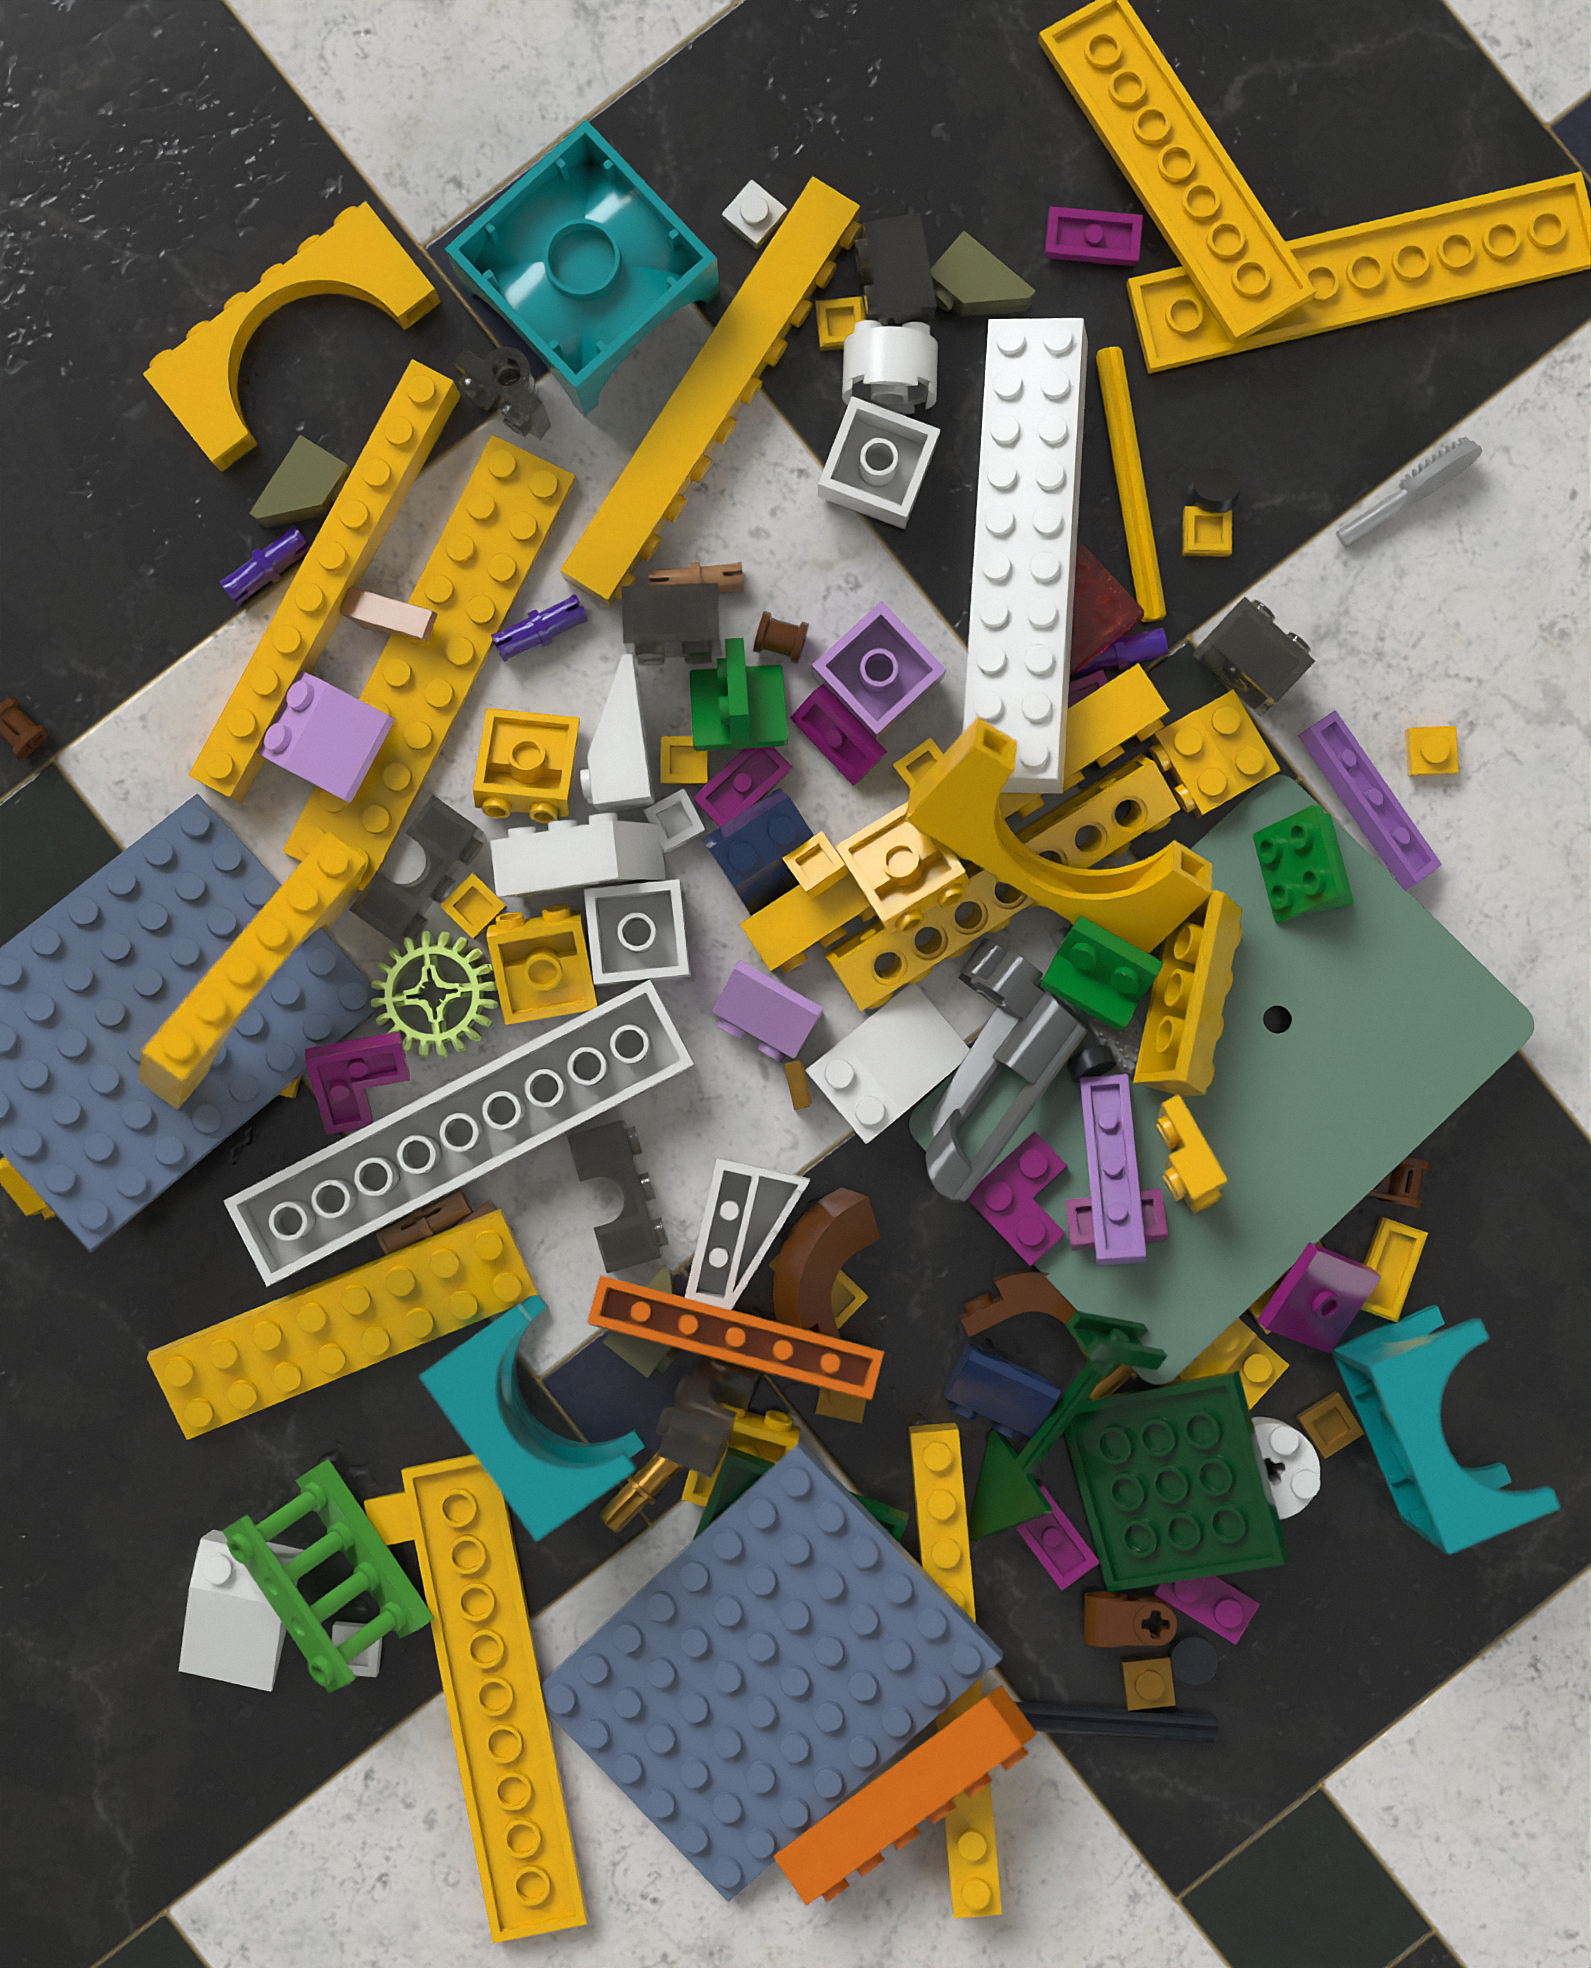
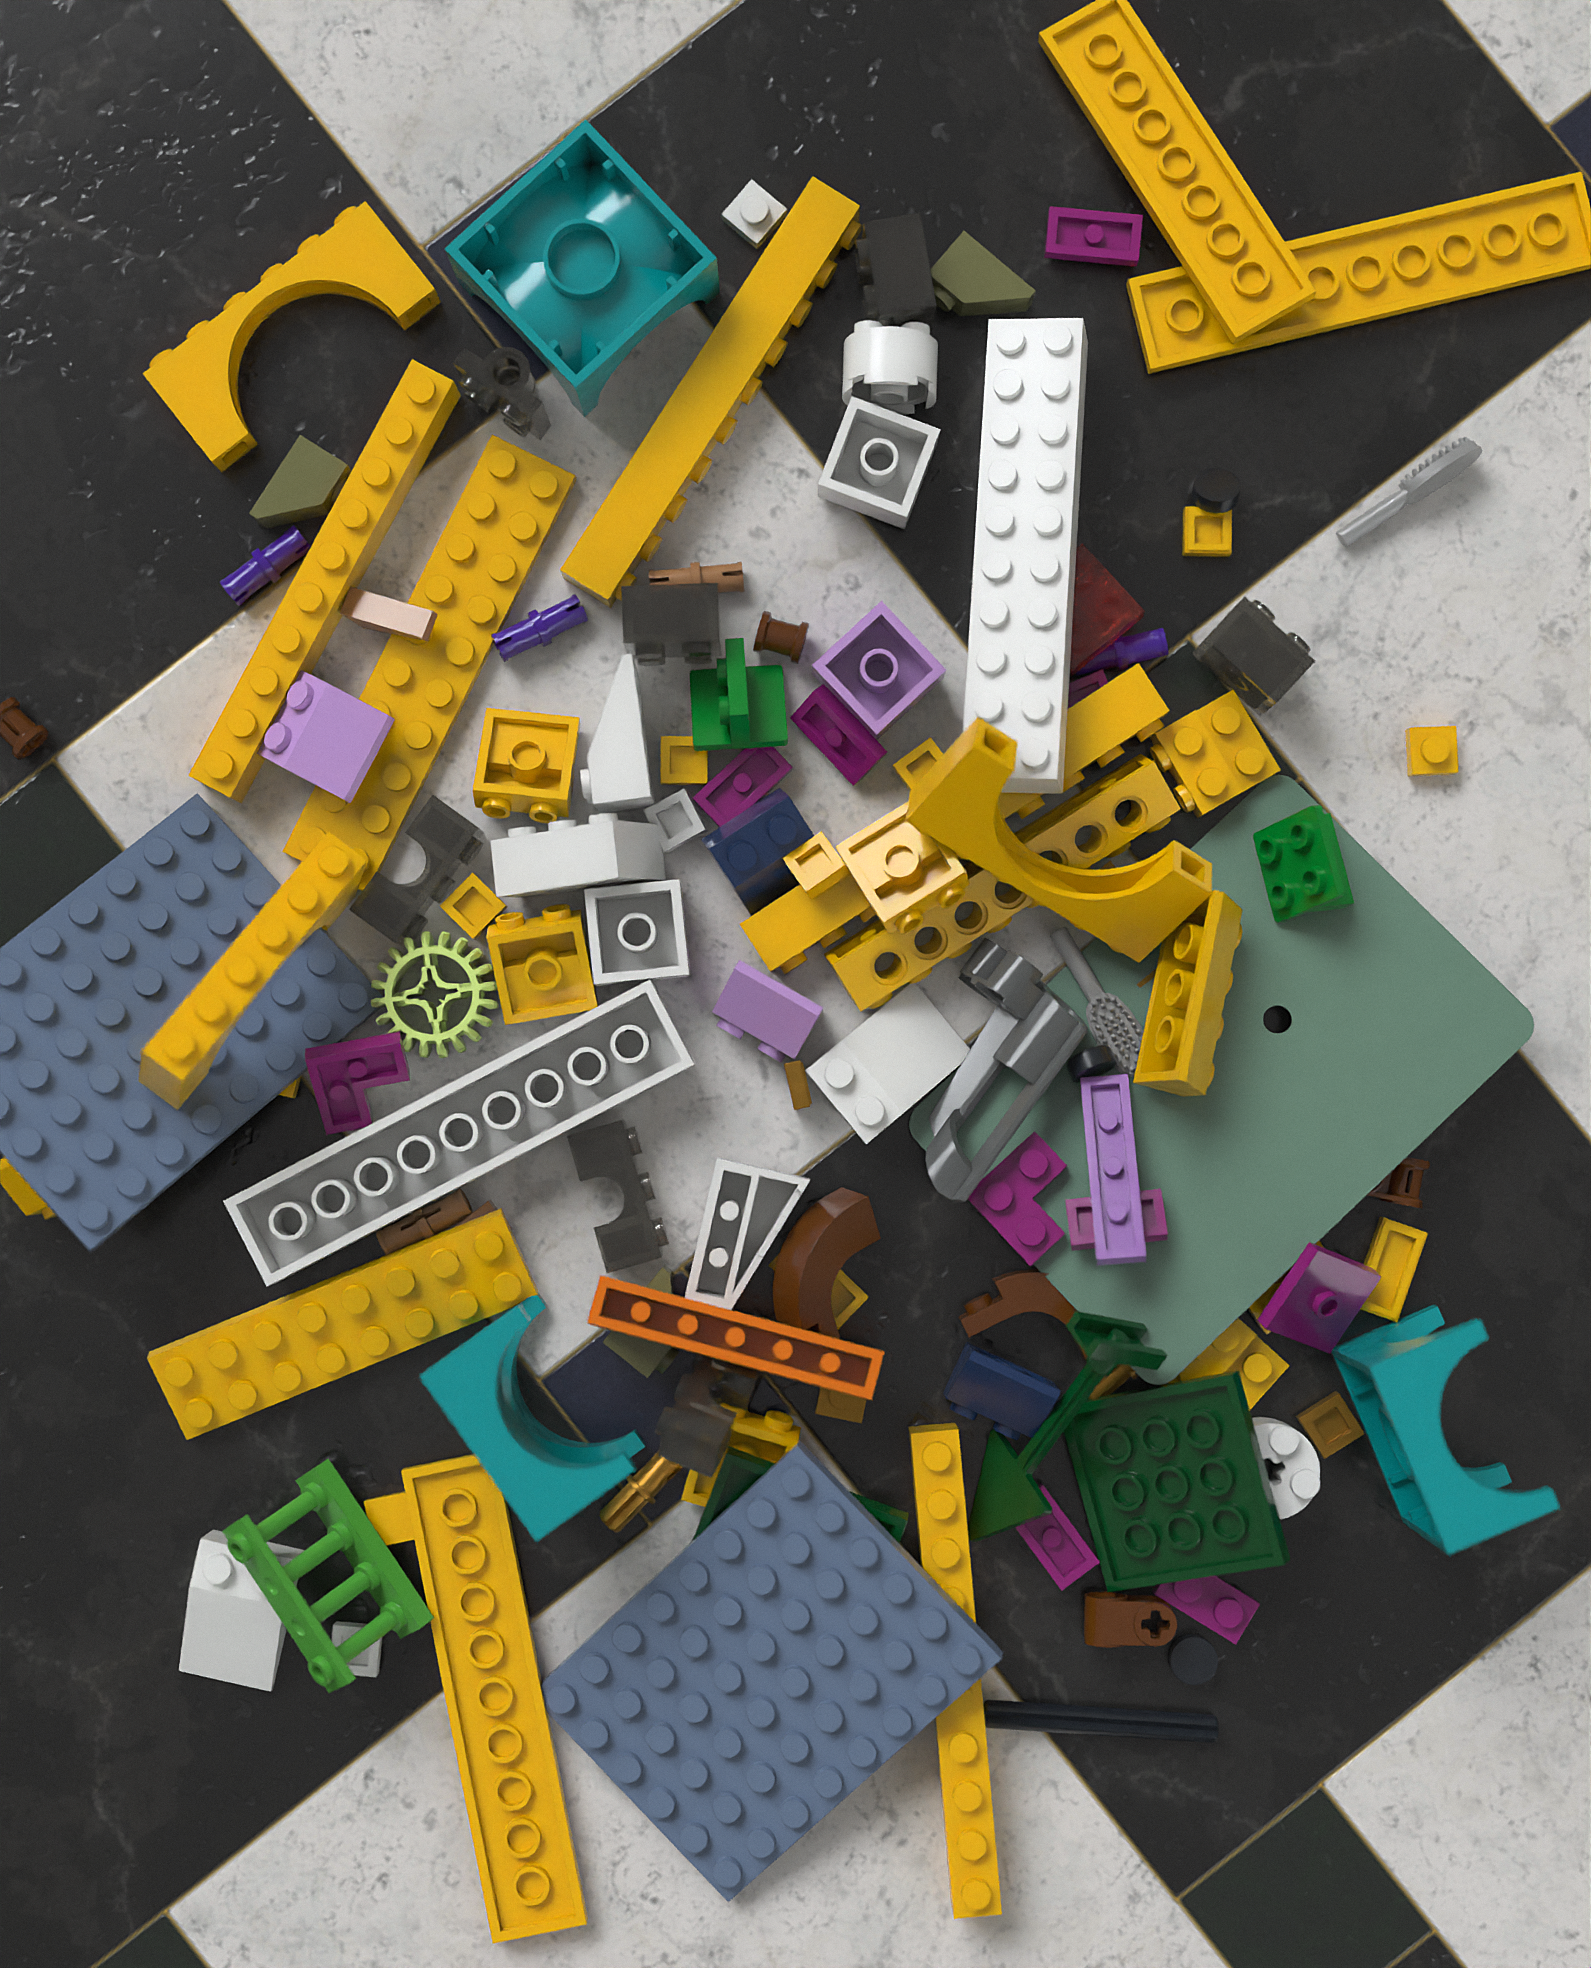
orange brick [773,1685,1037,1906] -> none
yellow tile [816,296,864,351] -> none
green bracket [1040,915,1164,1031] -> none
yellow axle [1096,347,1166,622] -> none
pearl gold plate [1120,1654,1175,1711] -> none
yellow plate [1155,1094,1228,1214] -> none
medium lavender plate [1298,710,1442,891] -> none

